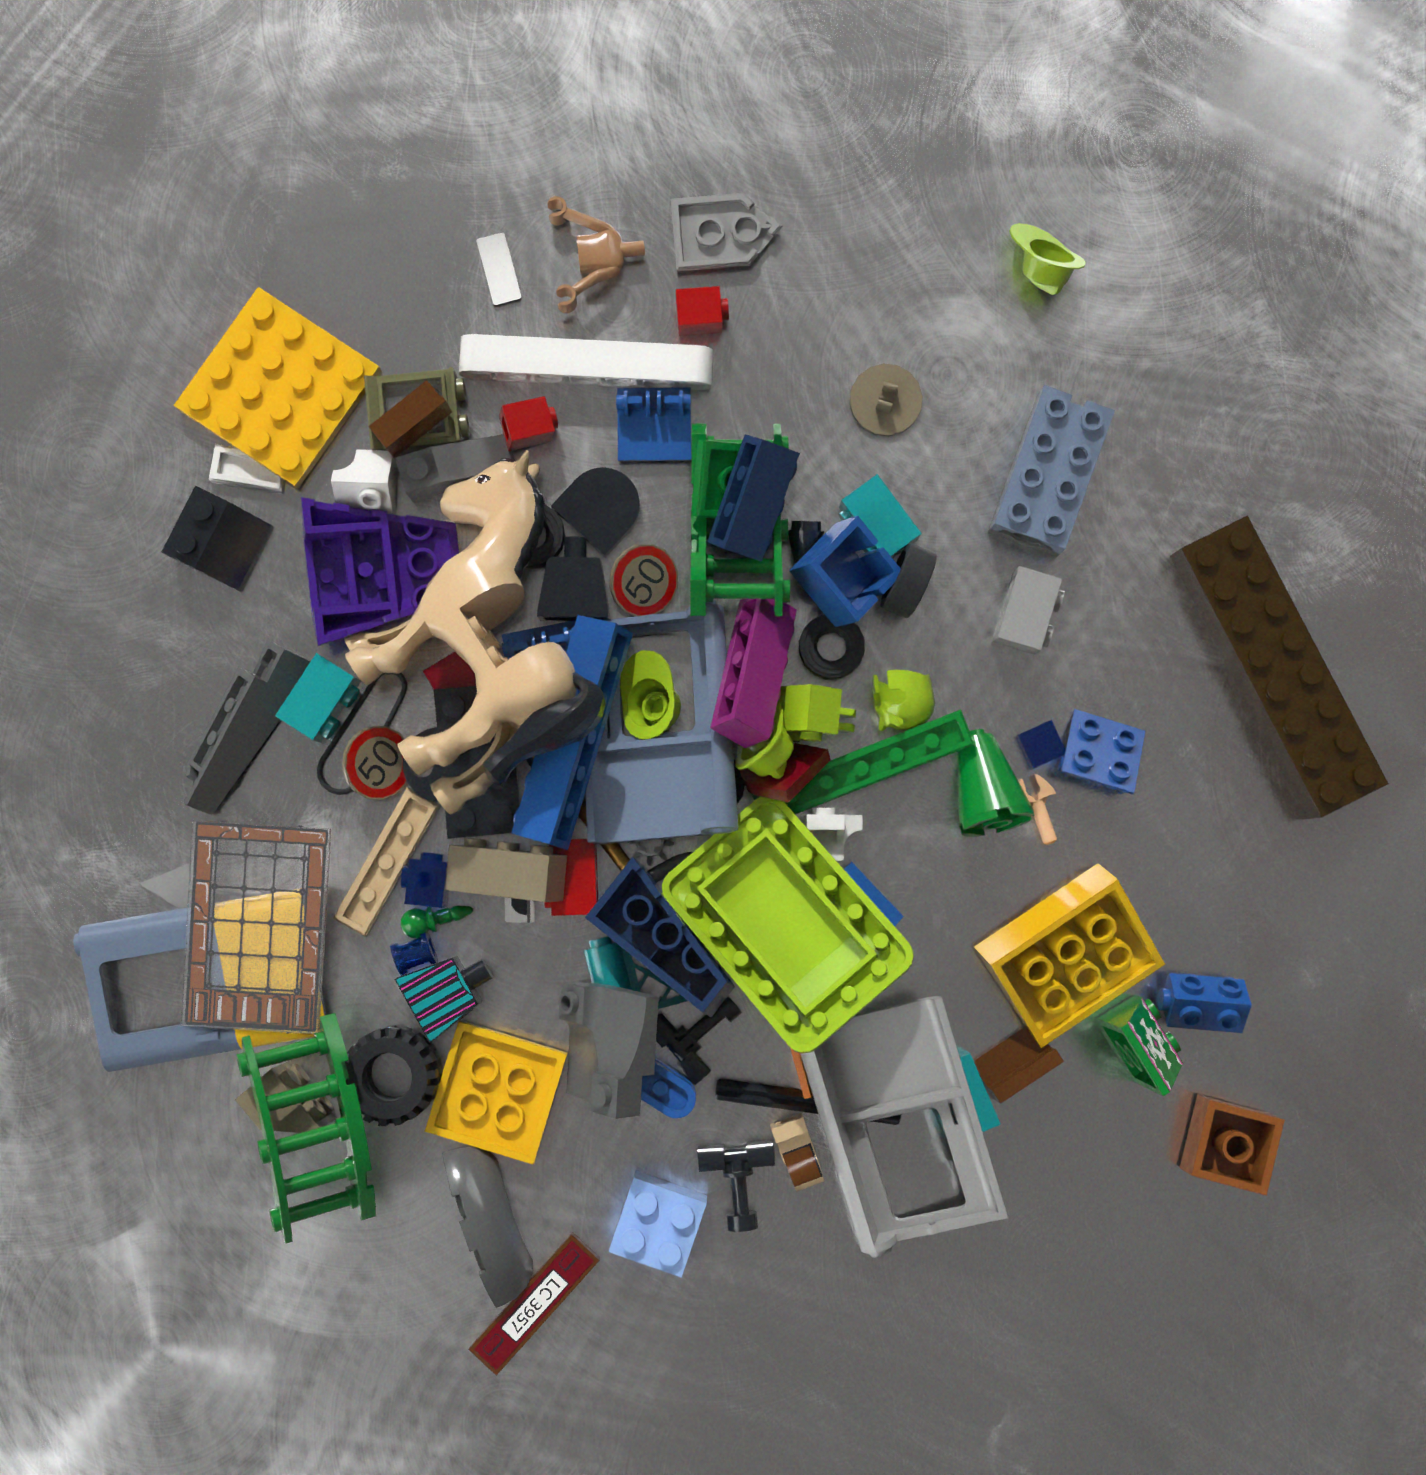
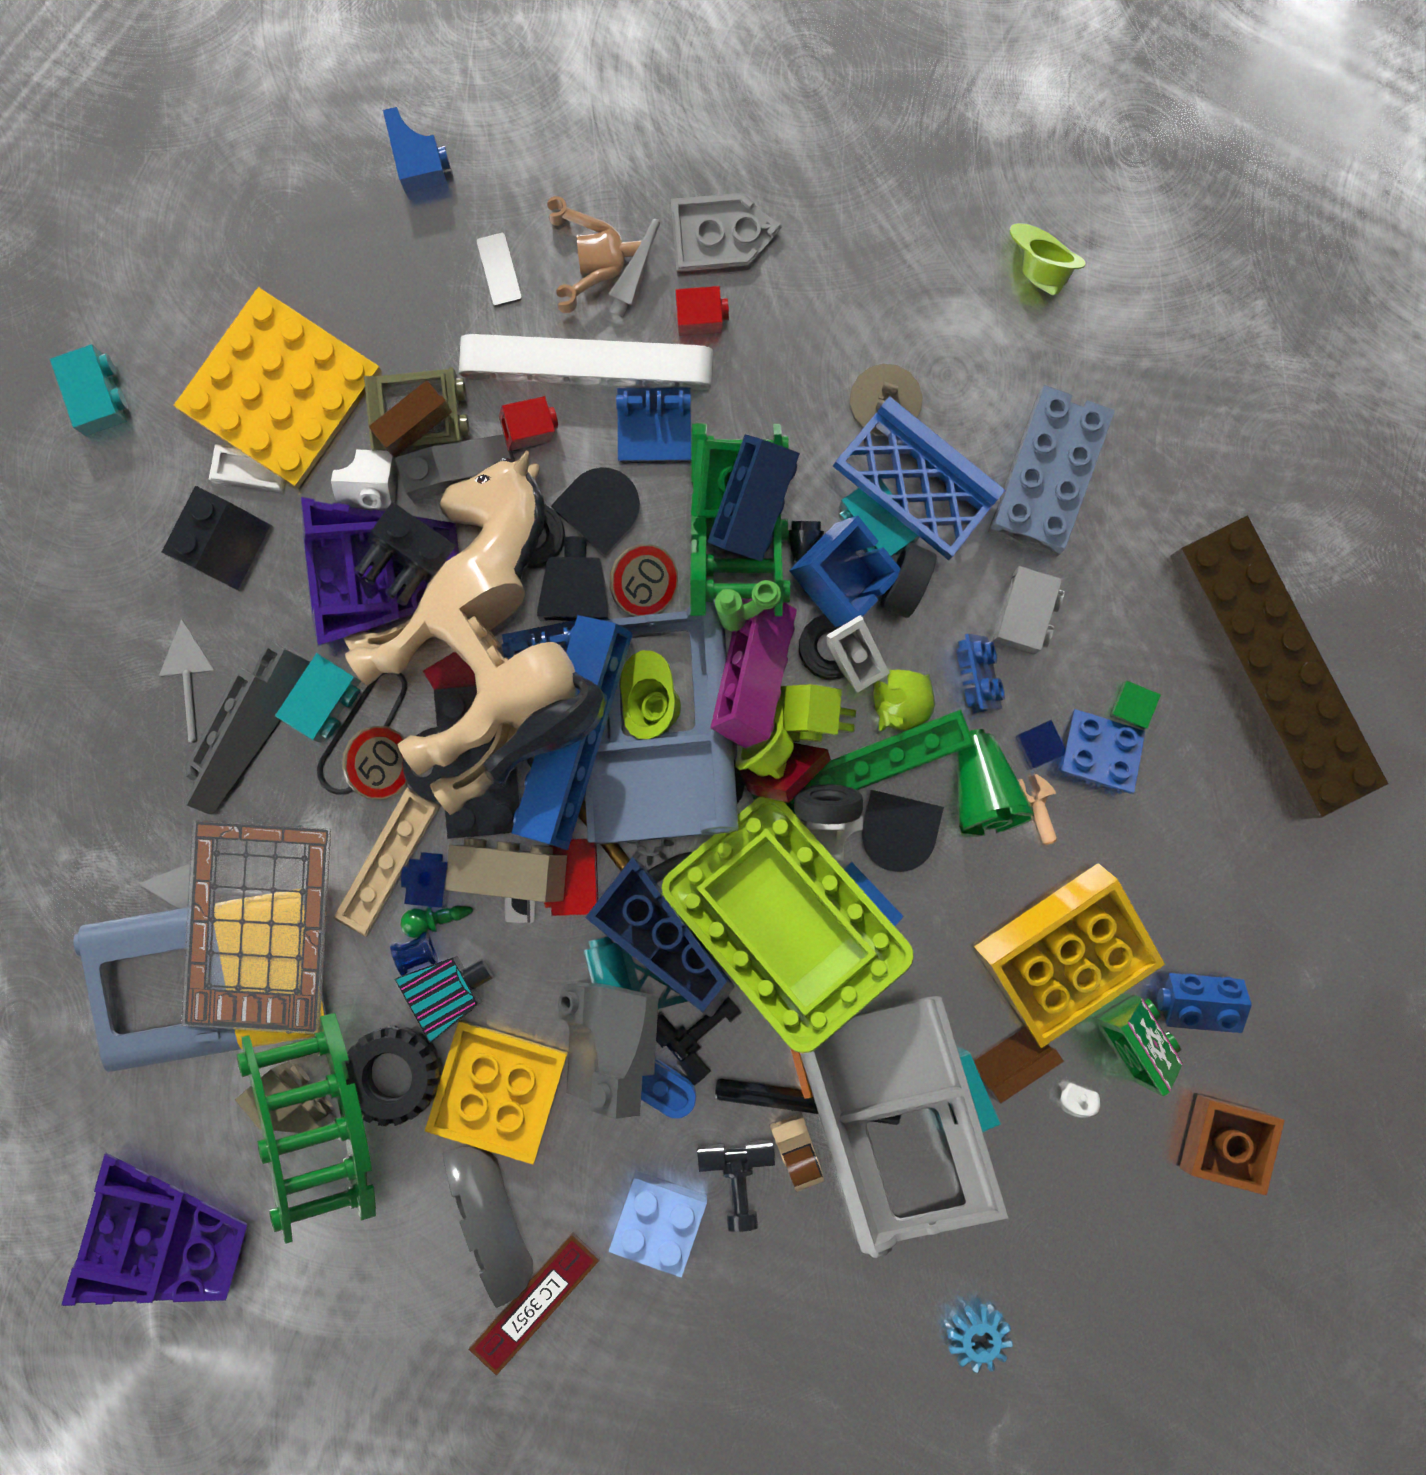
none -> teal brick [50,344,128,436]
none -> dark purple wedge [61,1152,247,1306]
none -> light grey piece [159,619,215,743]
none -> black brick [353,501,456,606]
none -> blue arch [383,107,451,193]
none -> light grey piece [609,219,660,317]
none -> bright green plant [715,580,781,631]
none -> black tyre [794,784,863,825]
none -> white slope [827,615,890,693]
none -> blue fence [833,396,1005,560]
none -> black tile [861,790,944,872]
none -> dark azure gear [947,1304,1013,1373]
none -> blue hinge [956,634,1005,714]
none -> white piece [1060,1083,1101,1118]
none -> green tile [1110,680,1161,730]

